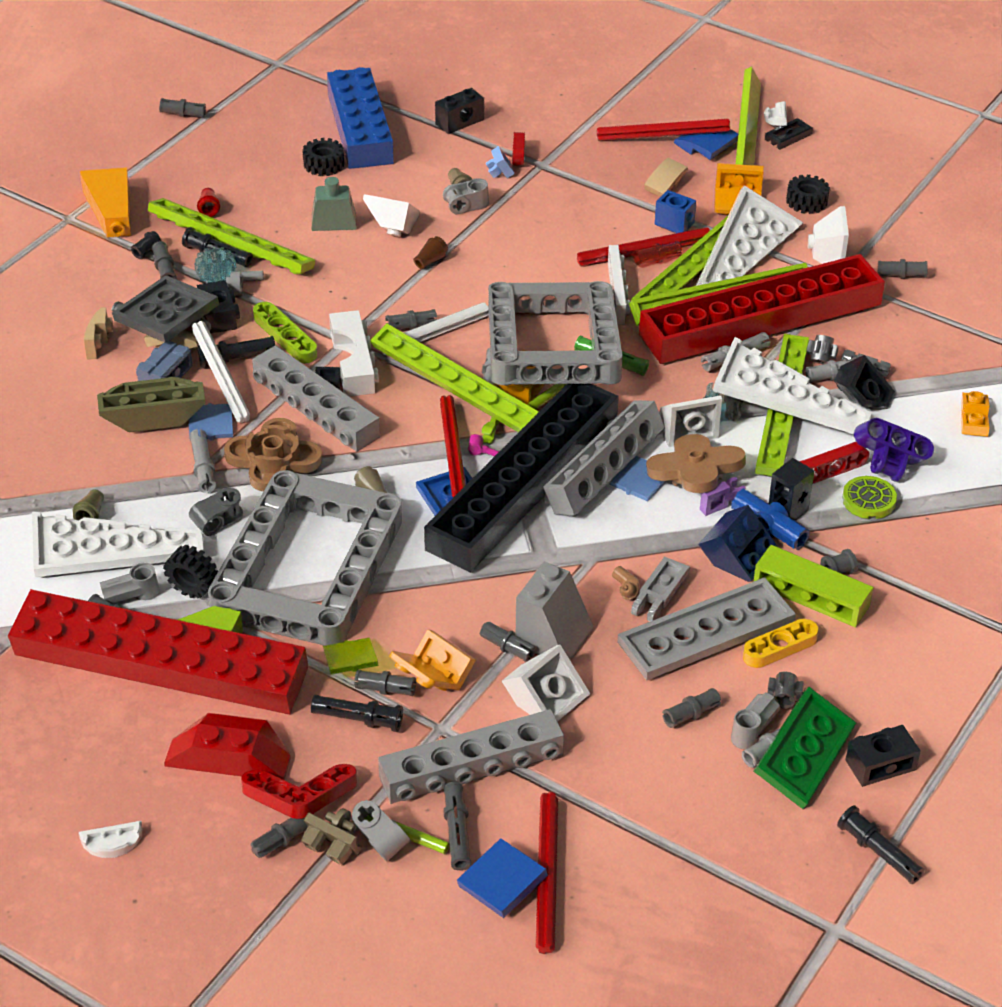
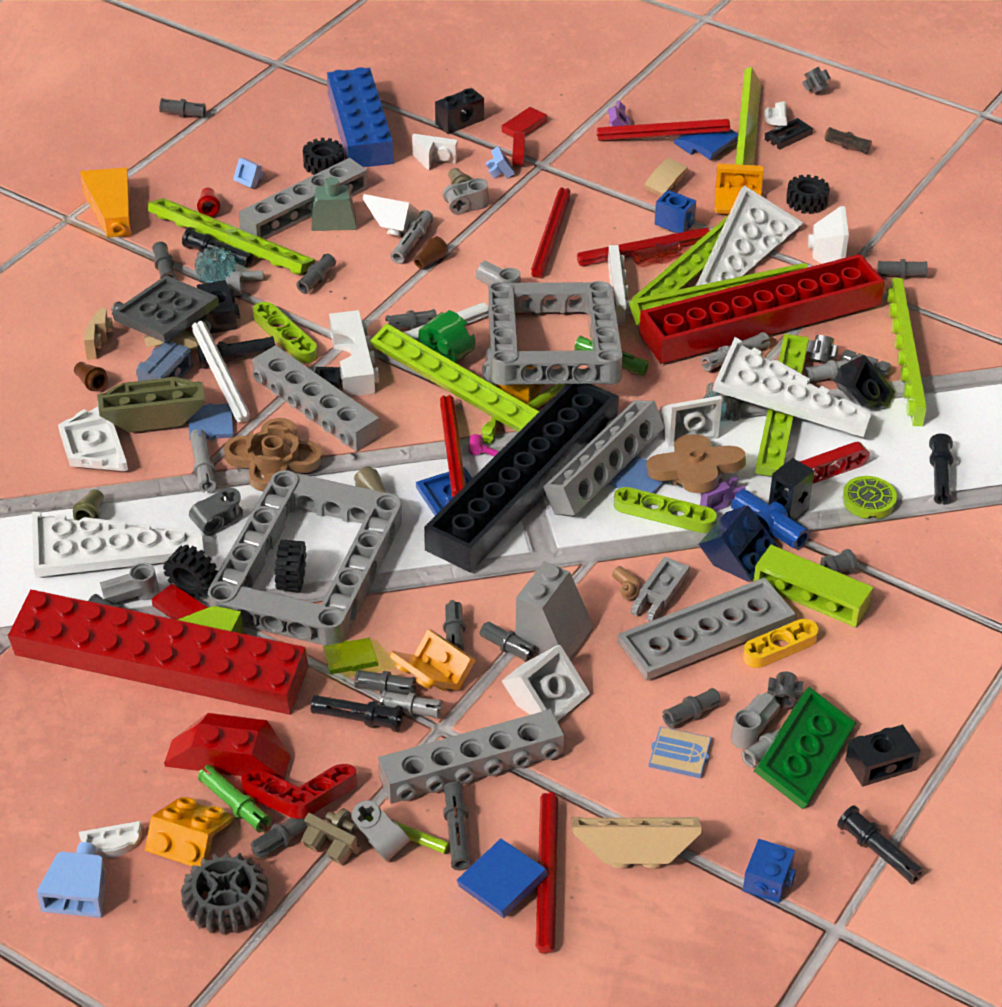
black pin [131,231,161,259] -> none
dark purple piece [854,418,934,482] -> none
light orange slope [961,391,990,437] -> none
none -> light blue torso [37,842,106,918]
none -> white wing [58,401,128,471]
none -> reddish brown cone [74,362,108,391]
none -> light orange bracket [145,797,233,866]
none -> red tile [151,584,208,620]
none -> dark grey gear [181,851,269,935]
none -> bright green pin [198,765,272,833]
none -> light blue tile [233,158,264,188]
none -> light grey brick [239,158,368,239]
none -> black tyre [275,539,306,592]
none -> dark grey pin [296,253,336,294]
none -> light grey pin [380,690,443,719]
none -> light grey pin [390,210,434,264]
none -> white slope [412,134,458,170]
none -> green brick [418,310,476,364]
none -> dark grey axle [443,600,466,651]
none -> light grey piece [476,261,521,285]
none -> red tile [502,107,547,137]
none -> red axle [531,187,571,278]
none -> tan wedge [572,817,701,868]
none -> medium lavender plate [608,100,631,126]
none -> lime beam [614,487,717,533]
none -> piece [649,726,711,779]
none -> blue head [742,839,796,903]
none -> flat silver gear [802,66,831,94]
none -> clear smoke pin [824,127,872,154]
none -> lime plate [886,278,927,427]
none -> black pin [929,433,953,505]

